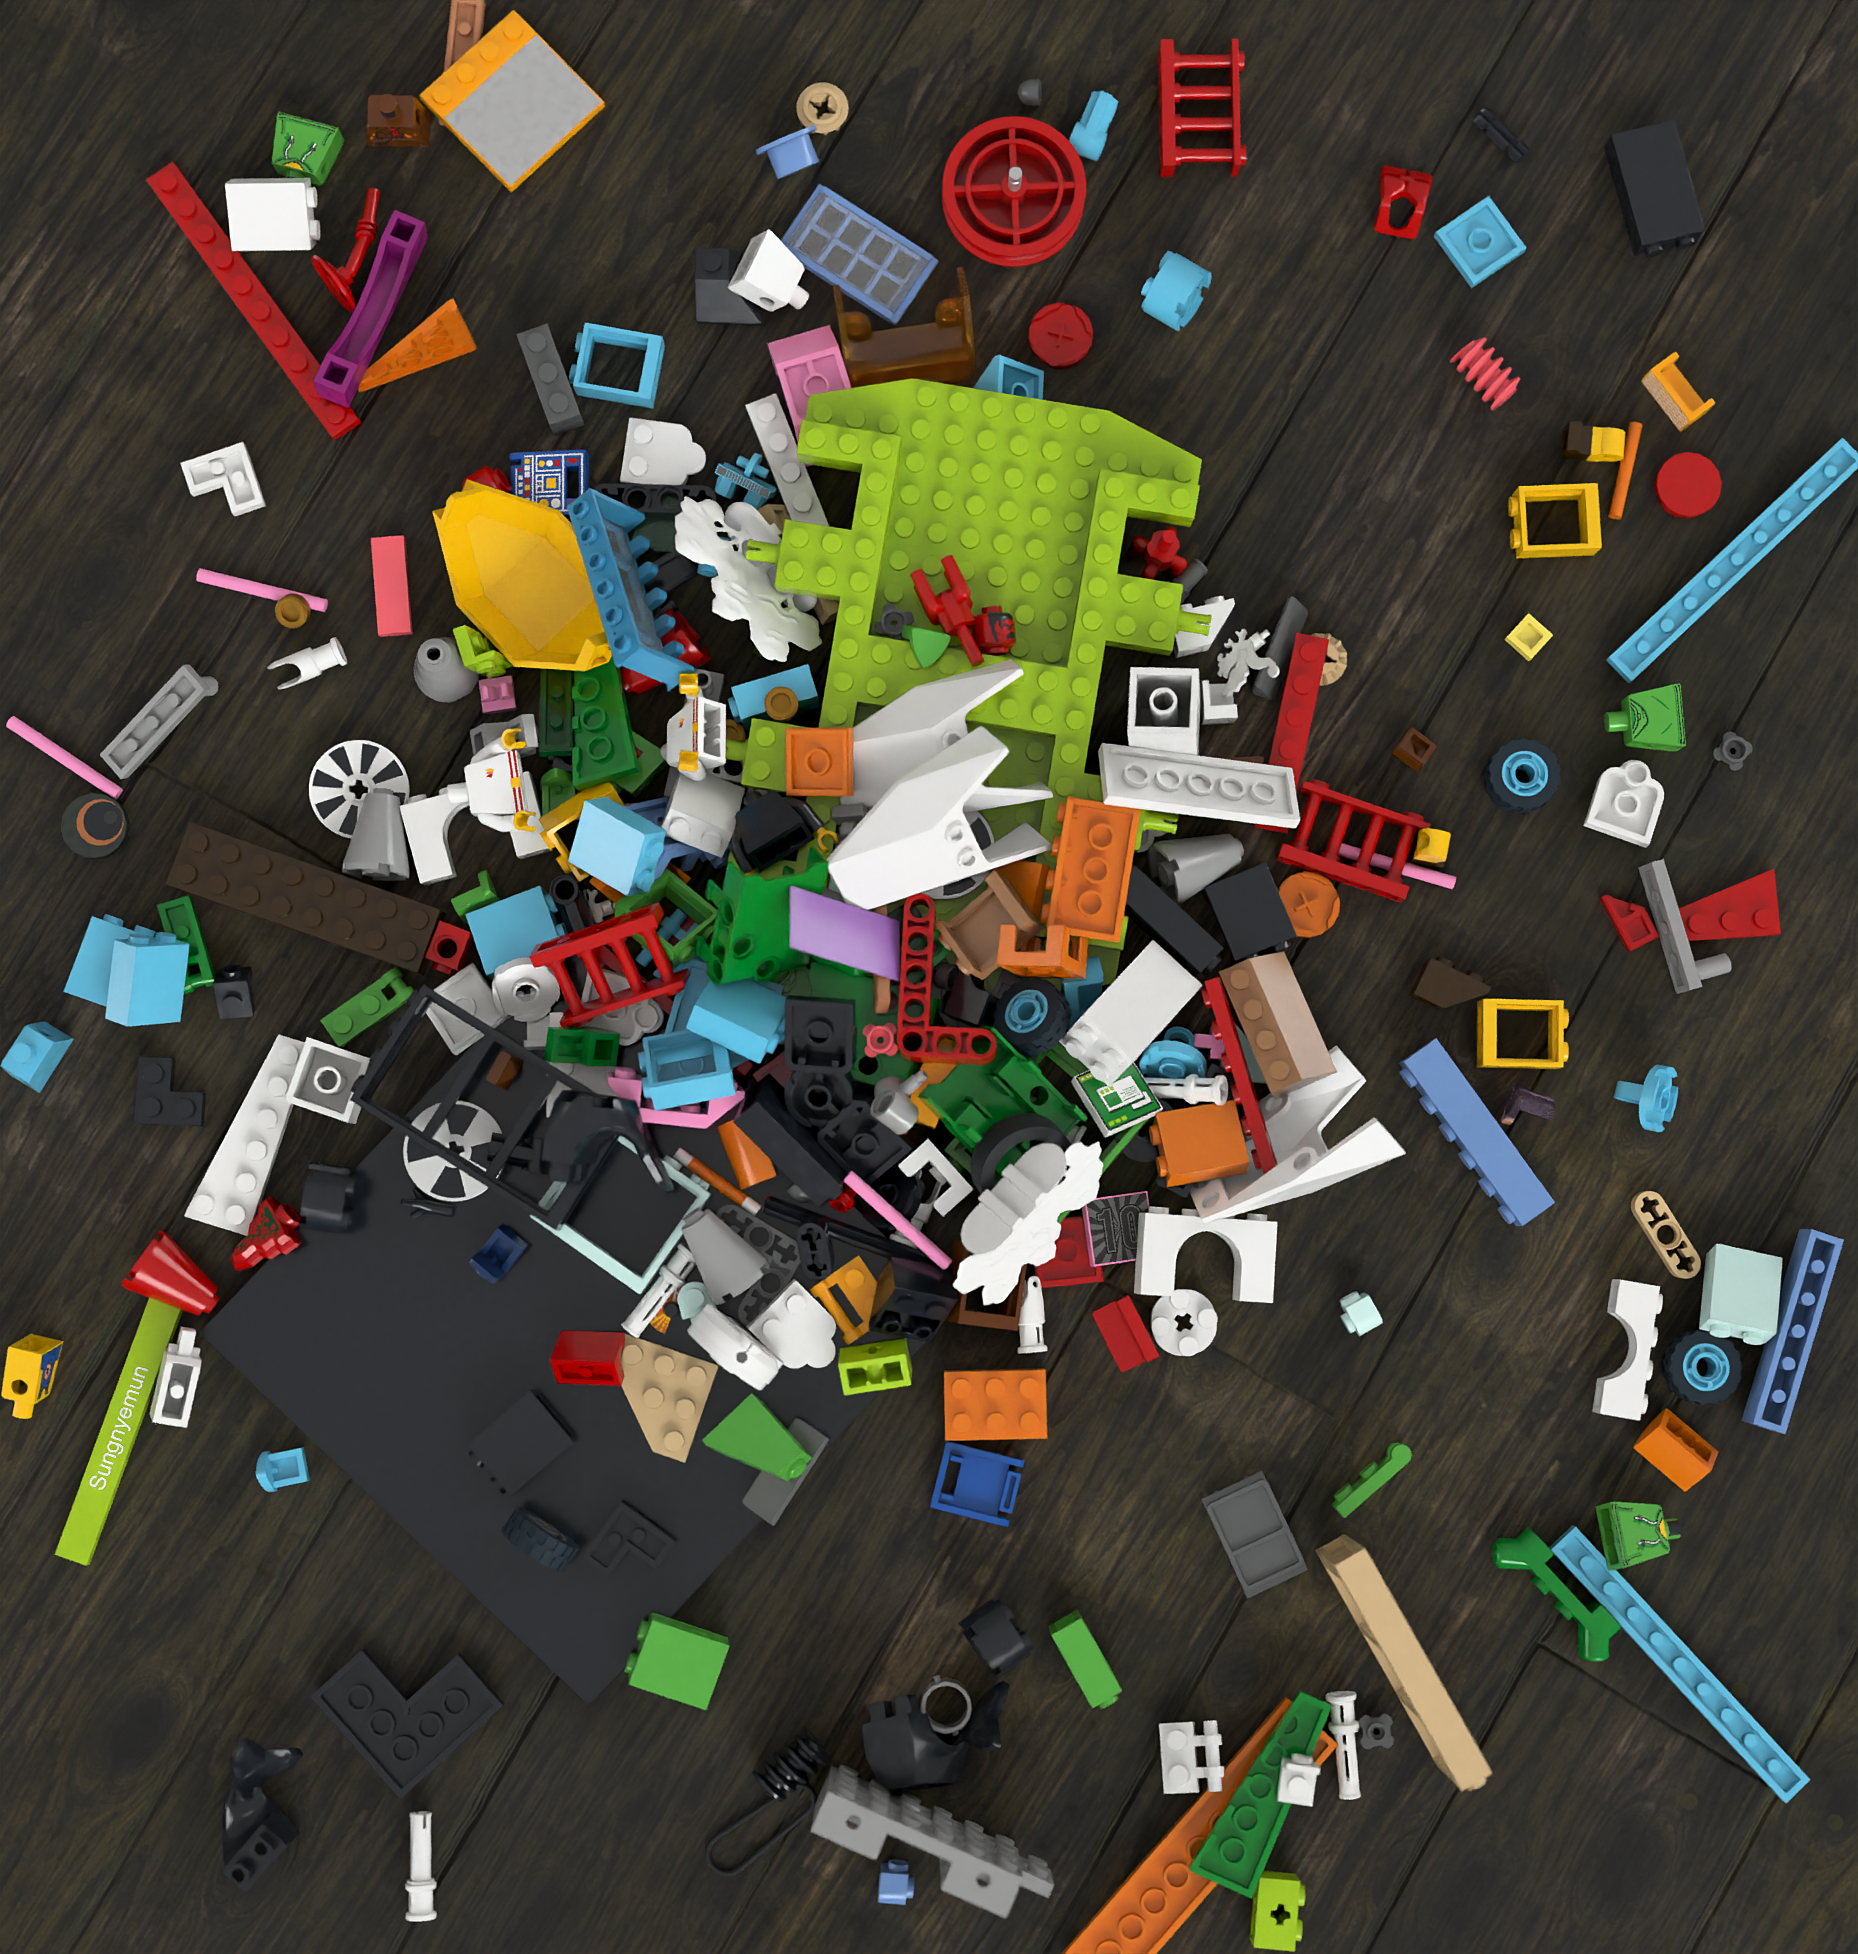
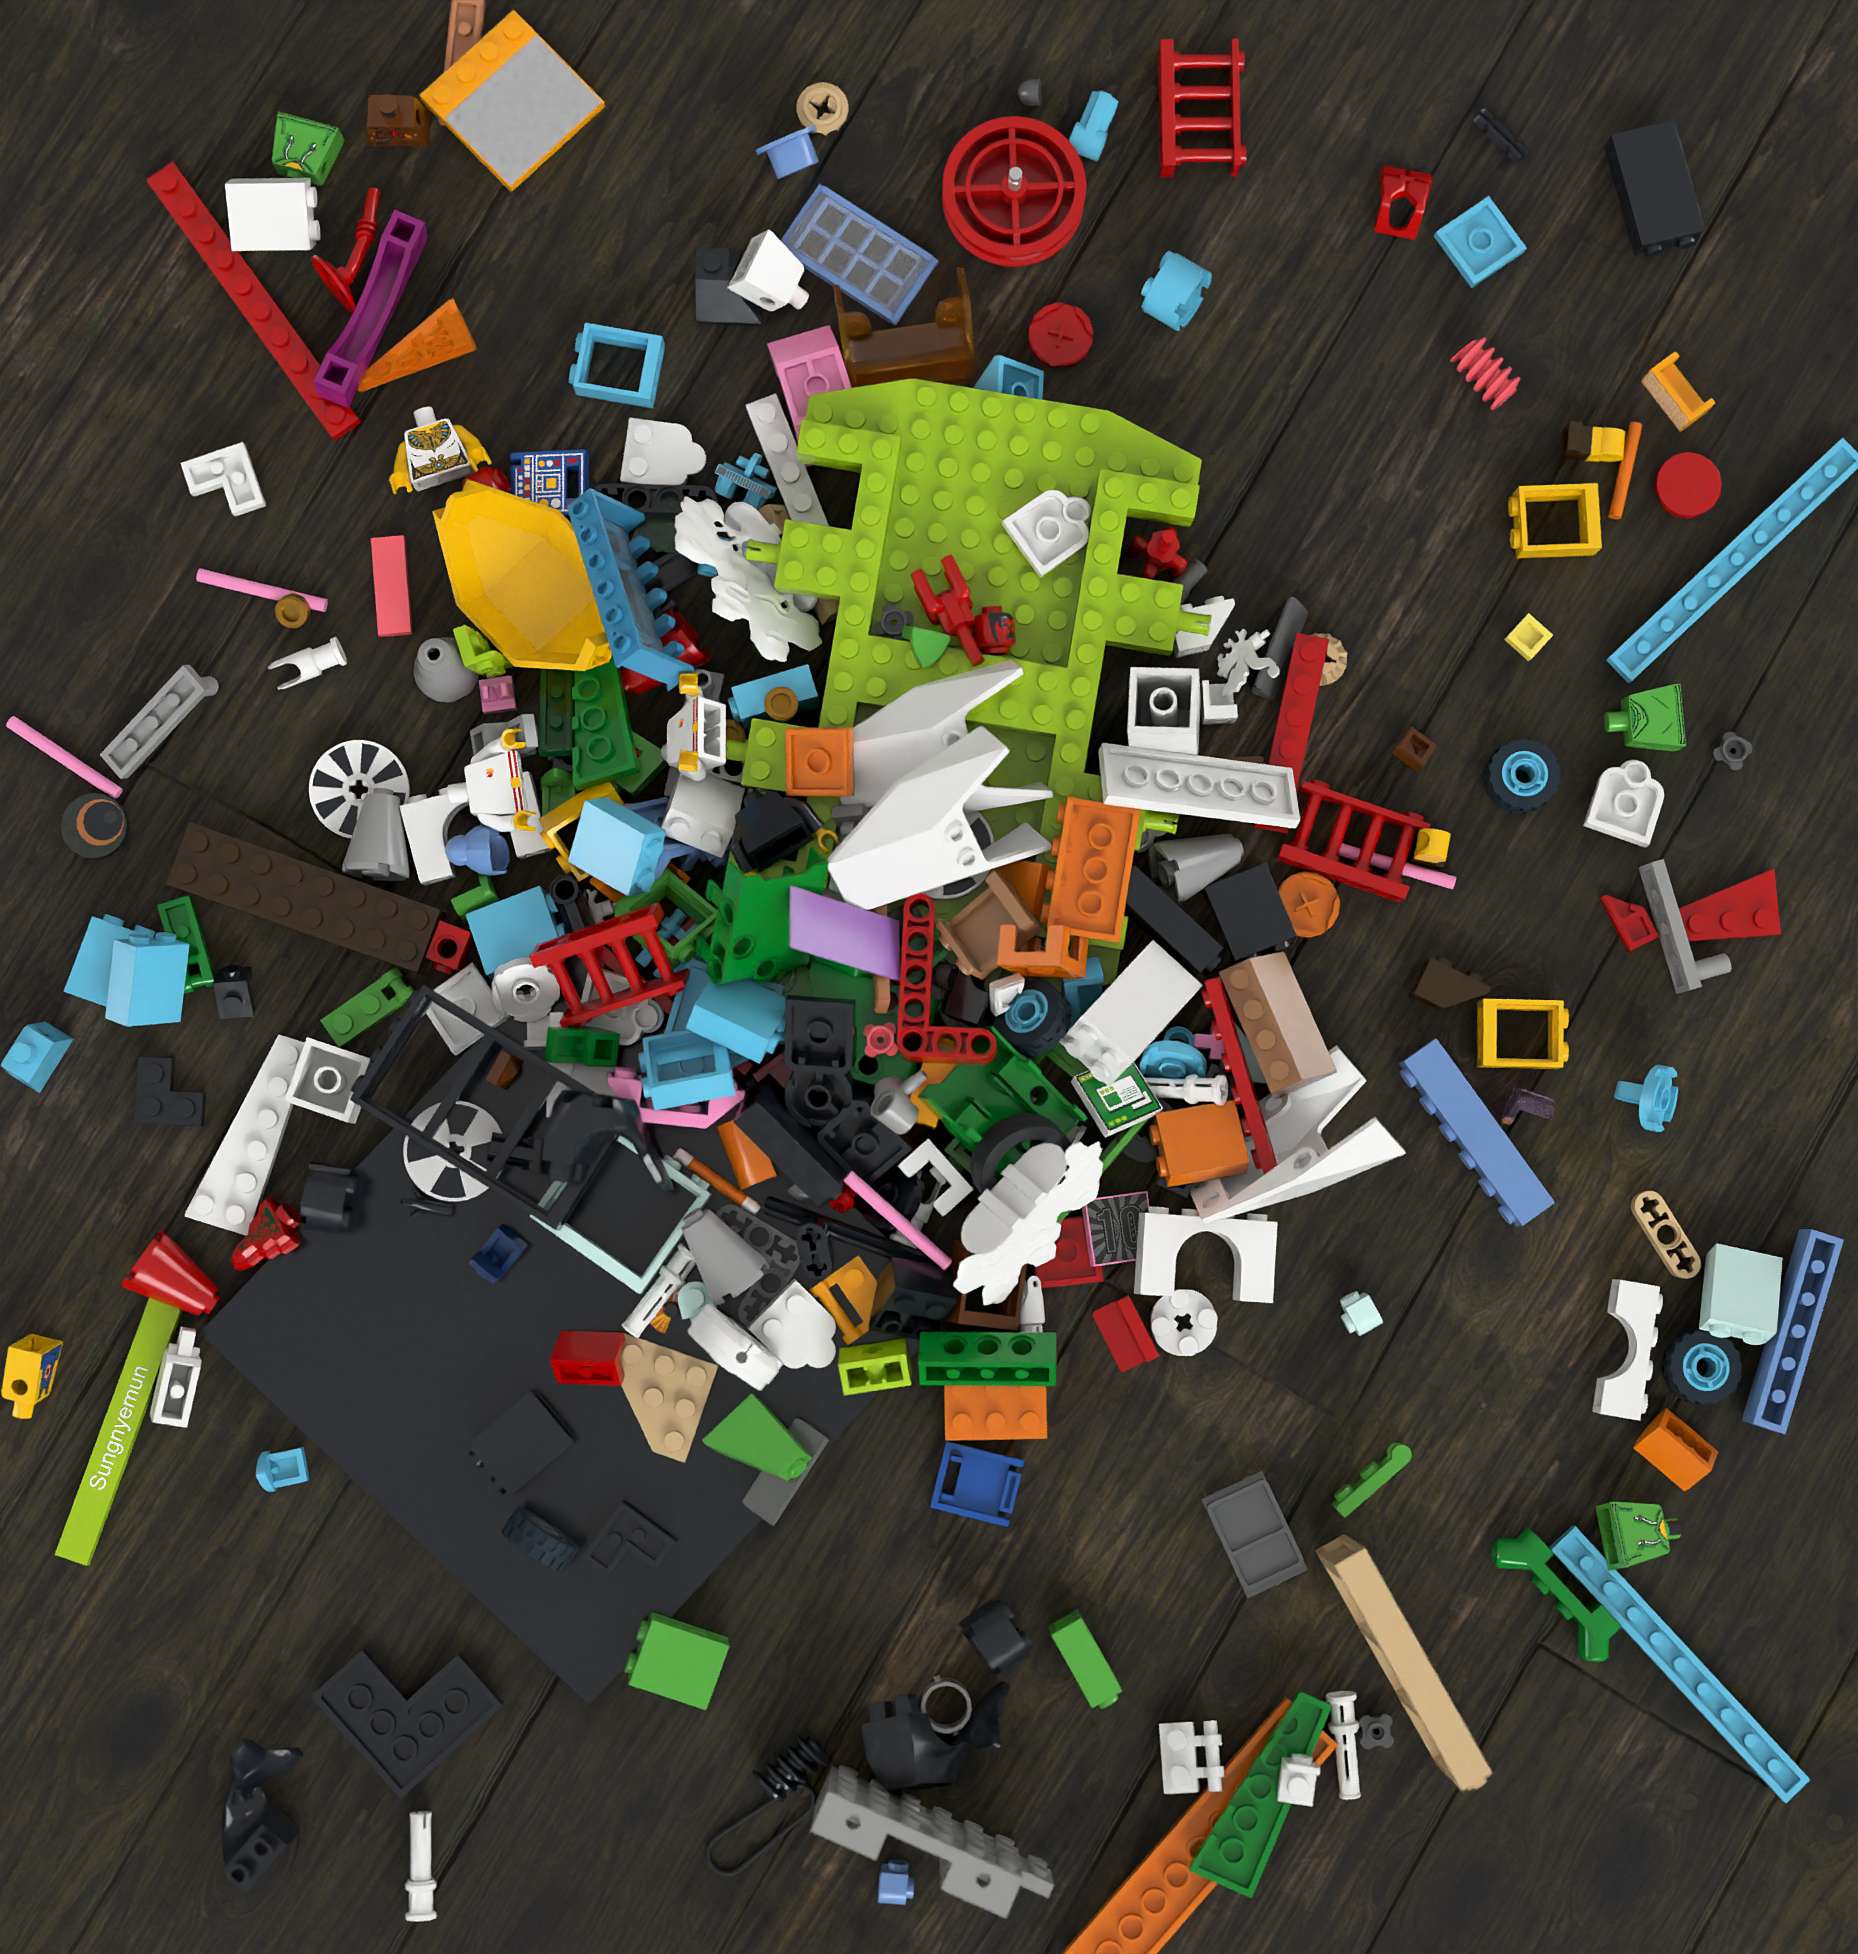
dark grey arch [516,324,585,436] -> none
lime brick [1250,1871,1305,1951] -> none
none -> torso [389,407,492,494]
none -> medium blue piece [445,825,510,876]
none -> green brick [918,1332,1056,1386]
none -> white tile [989,973,1025,1016]
none -> white plate [1001,490,1092,578]

